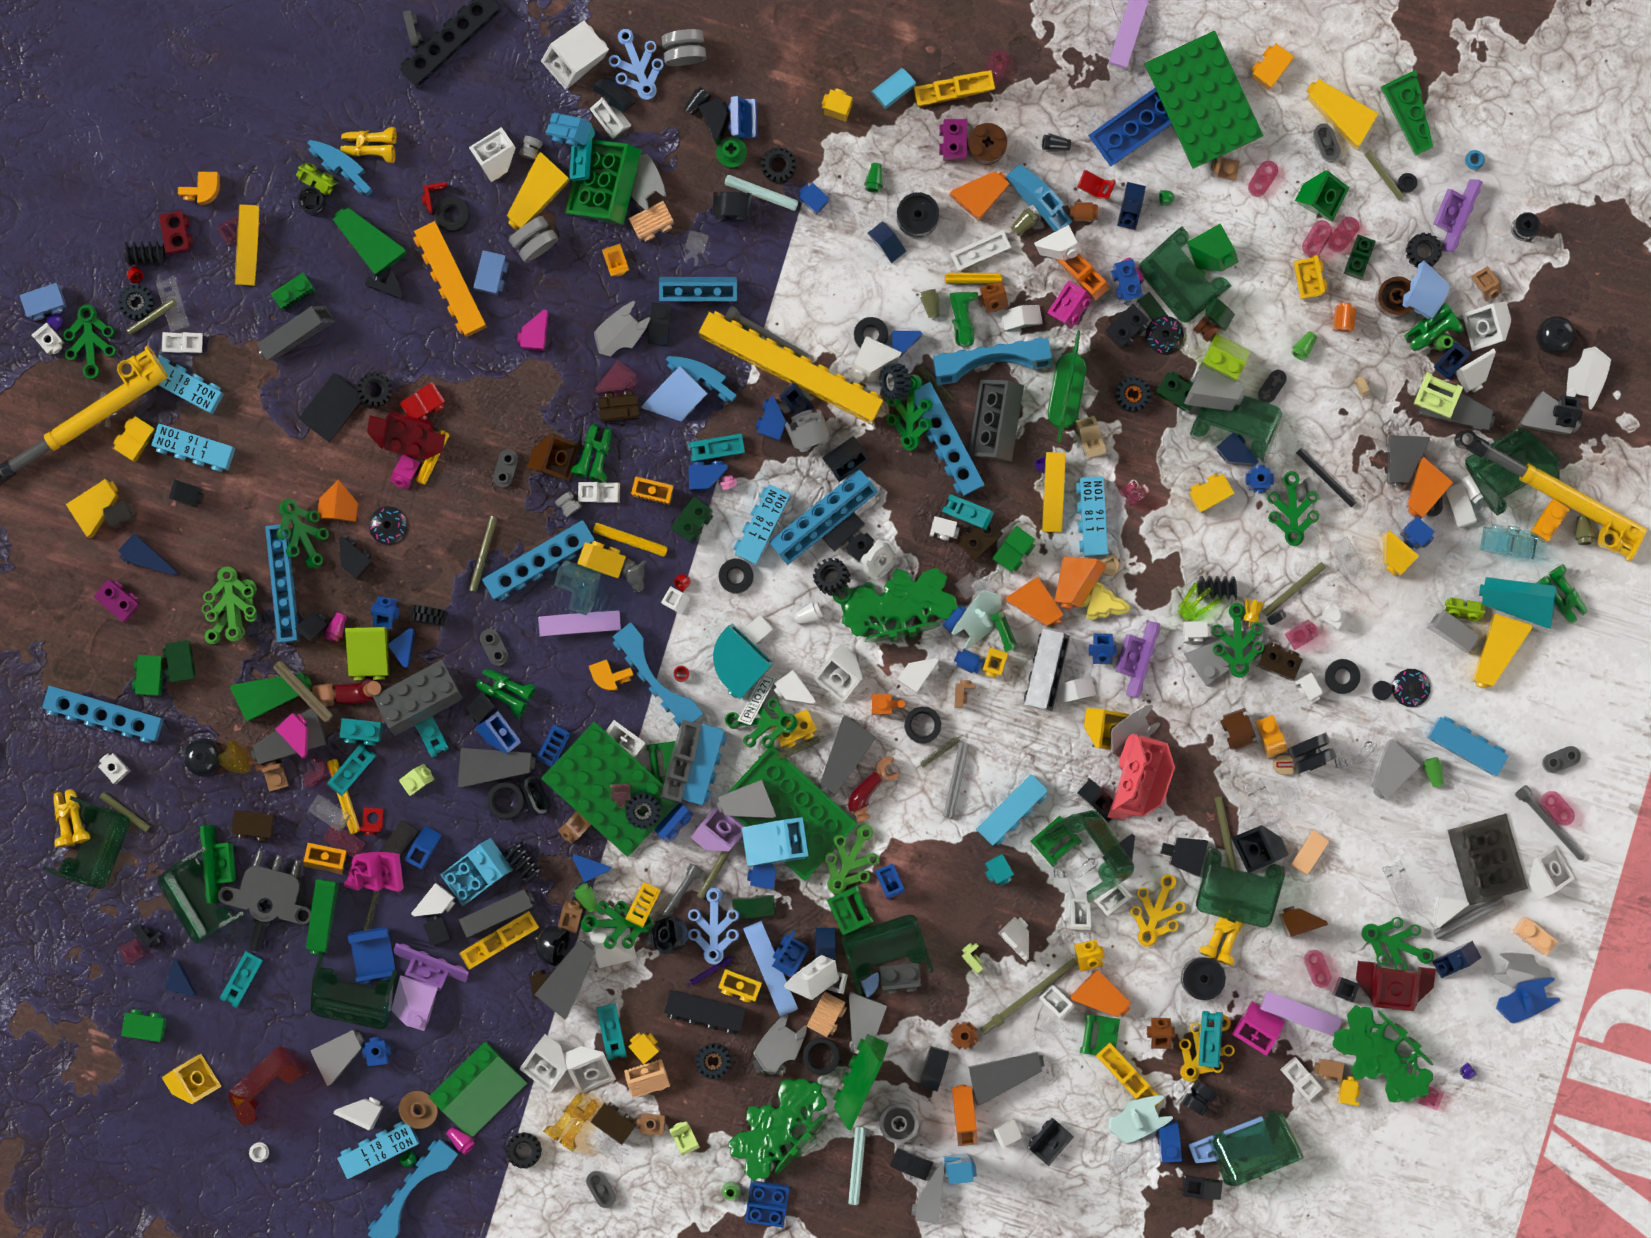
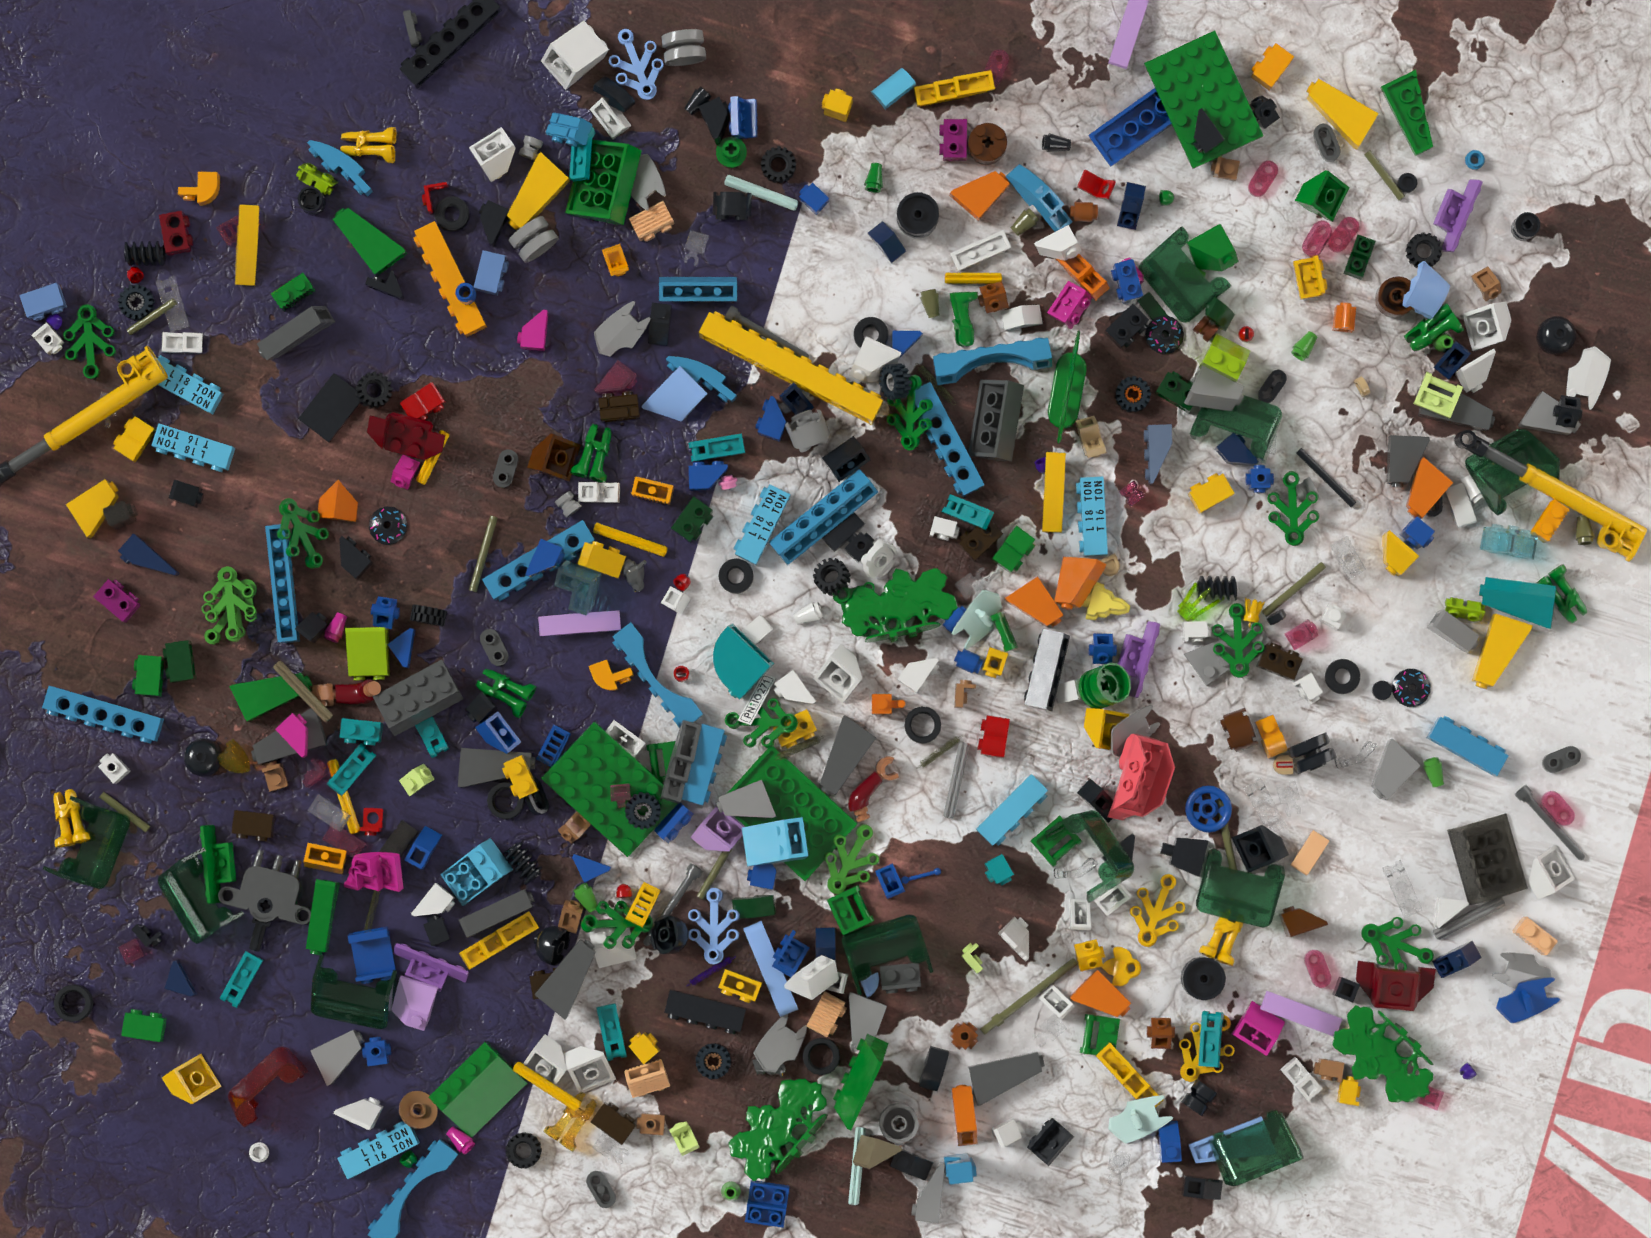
none -> black tyre [54,984,94,1022]
none -> blue brick [455,283,477,305]
none -> black slope [479,200,509,247]
none -> yellow brick [502,755,539,799]
none -> yellow axle [513,1062,581,1111]
none -> blue slope [525,539,565,577]
none -> red hinge [616,884,632,898]
none -> dark tan slope [853,1135,902,1169]
none -> blue hinge [901,868,941,884]
none -> red brick [977,715,1010,758]
none -> green wheel [1079,663,1131,709]
none -> yellow plate [1102,947,1141,986]
none -> sand blue slope [1143,424,1172,485]
none -> blue plate [1185,786,1232,832]
none -> black slope [1193,108,1225,155]
none -> red hinge [1238,326,1254,342]
none -> black brick [1250,96,1280,129]

